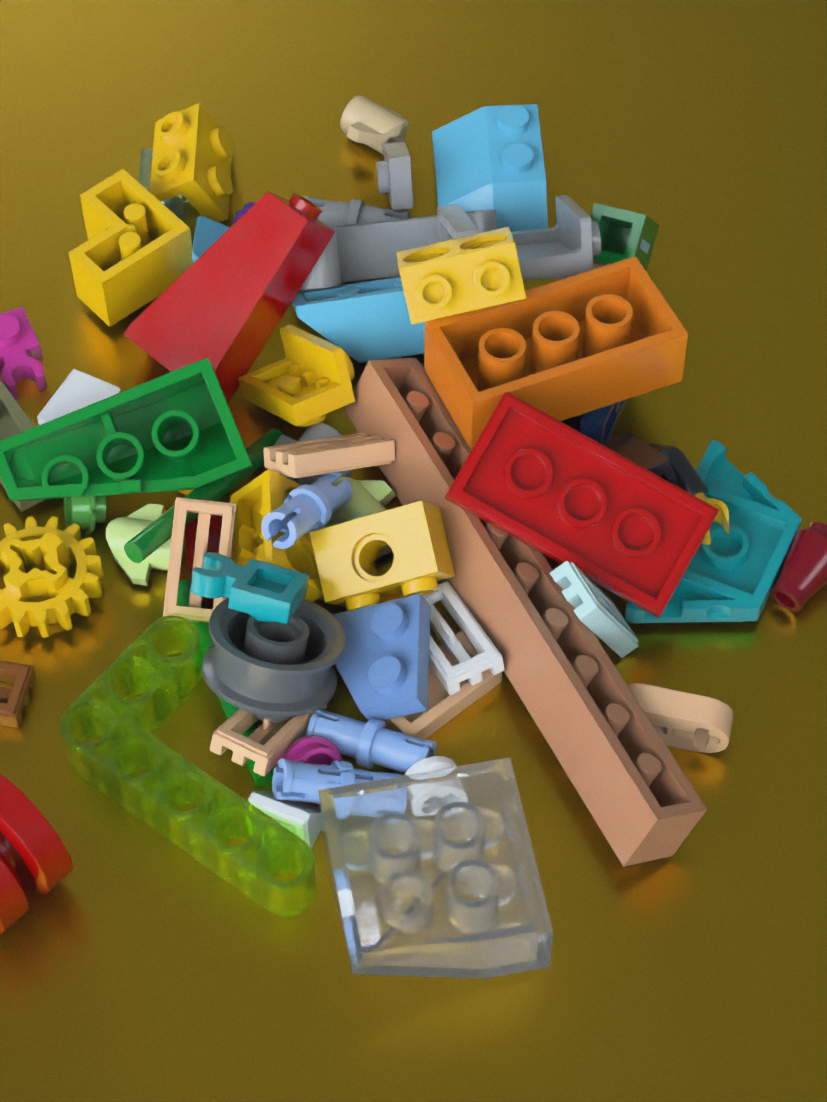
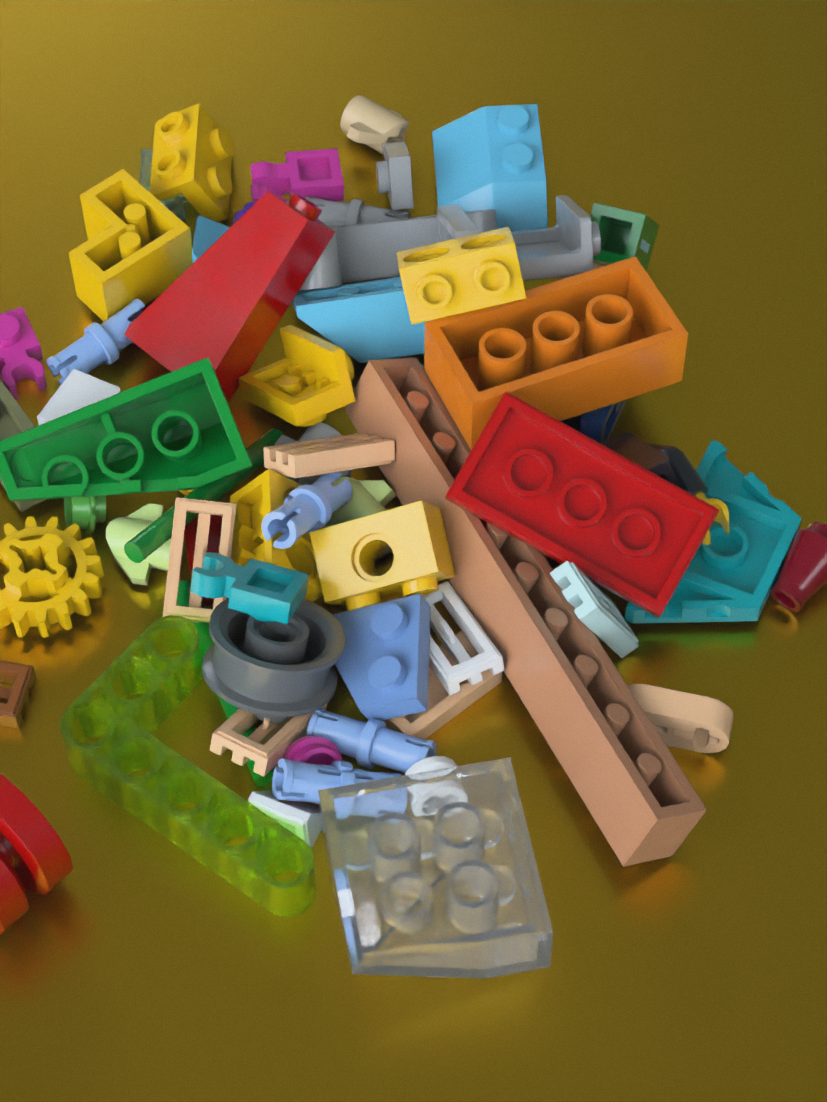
none -> light blue pin [46,298,145,385]
none -> dark pink plate [250,148,344,202]

